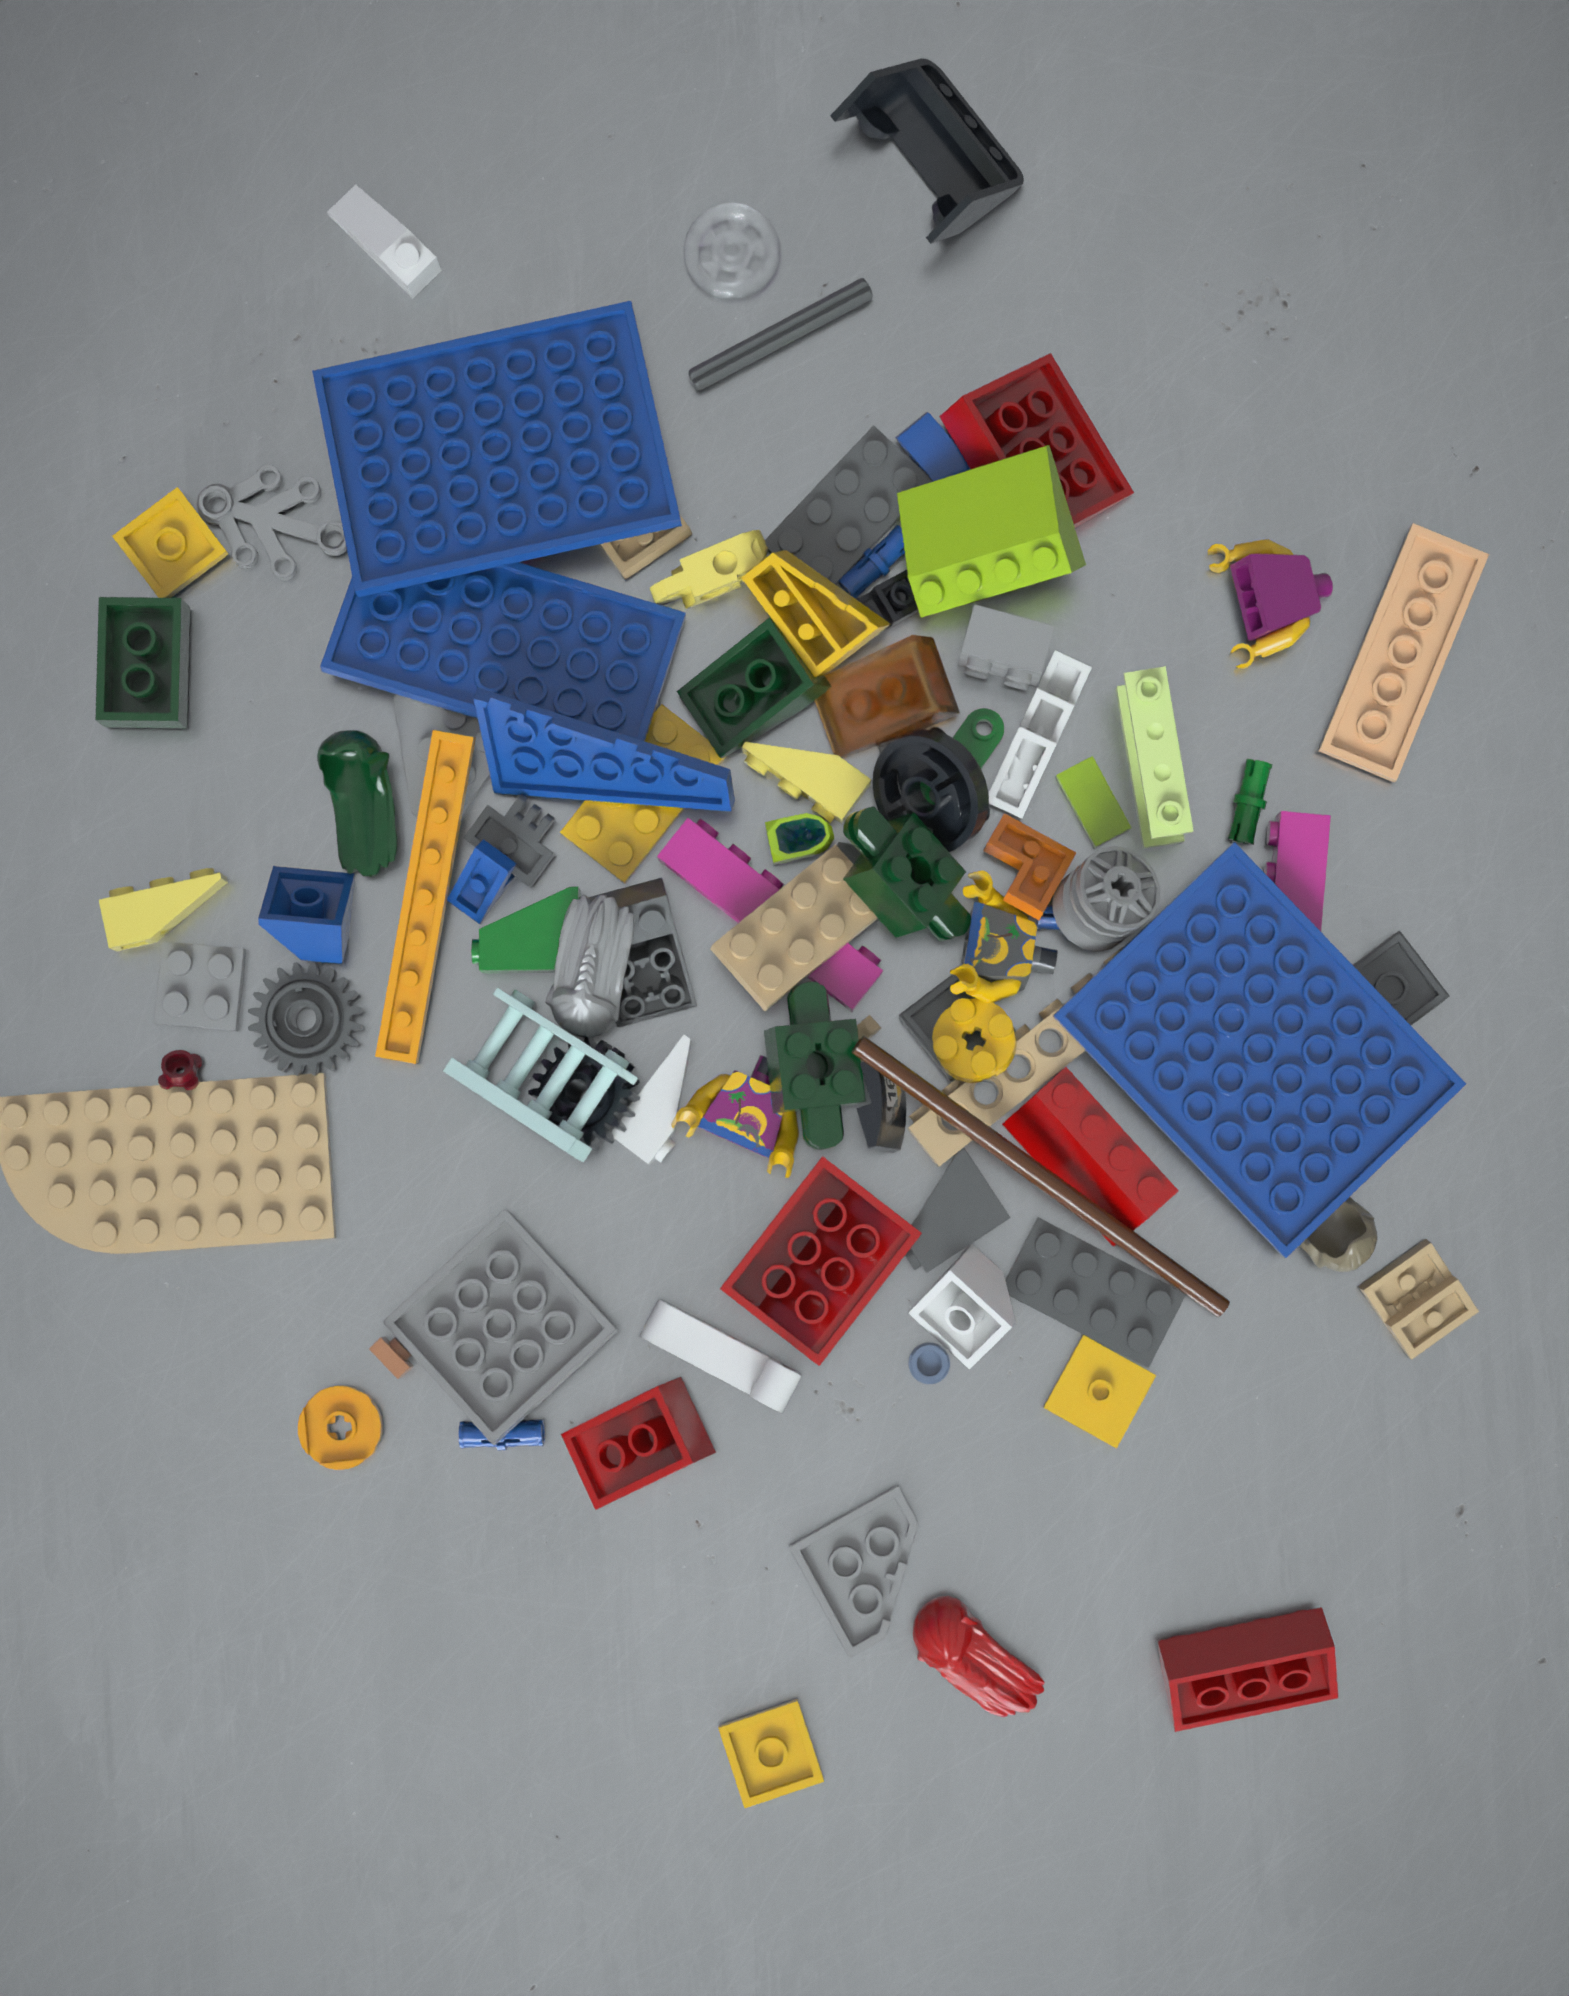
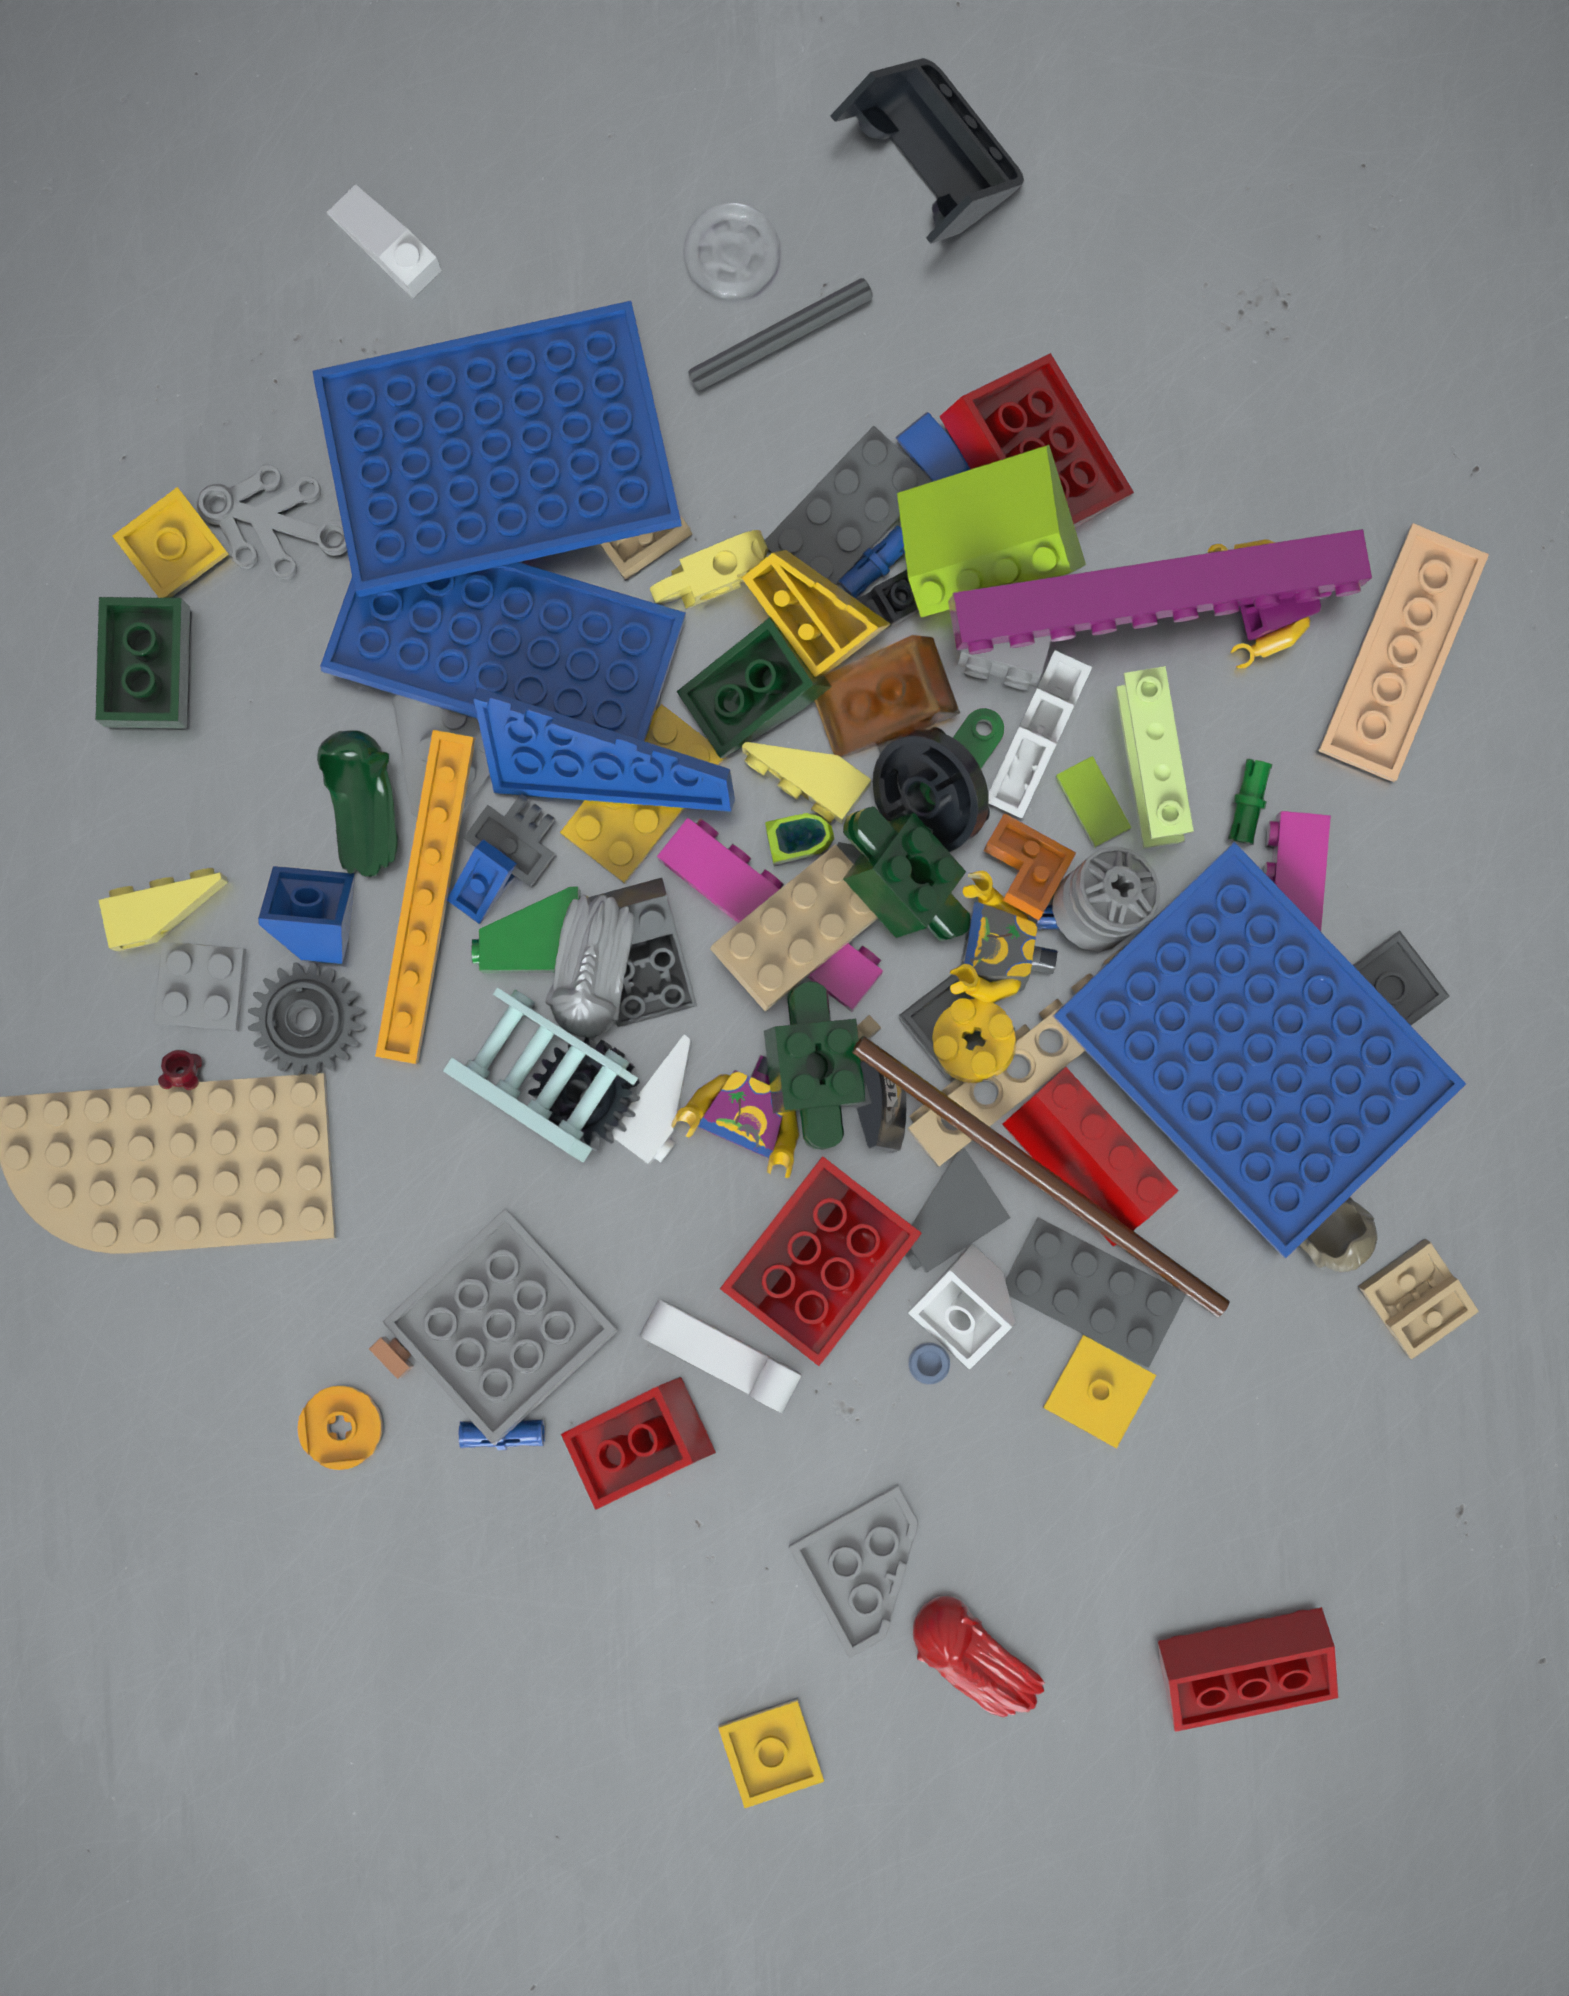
none -> magenta brick [948,529,1372,655]

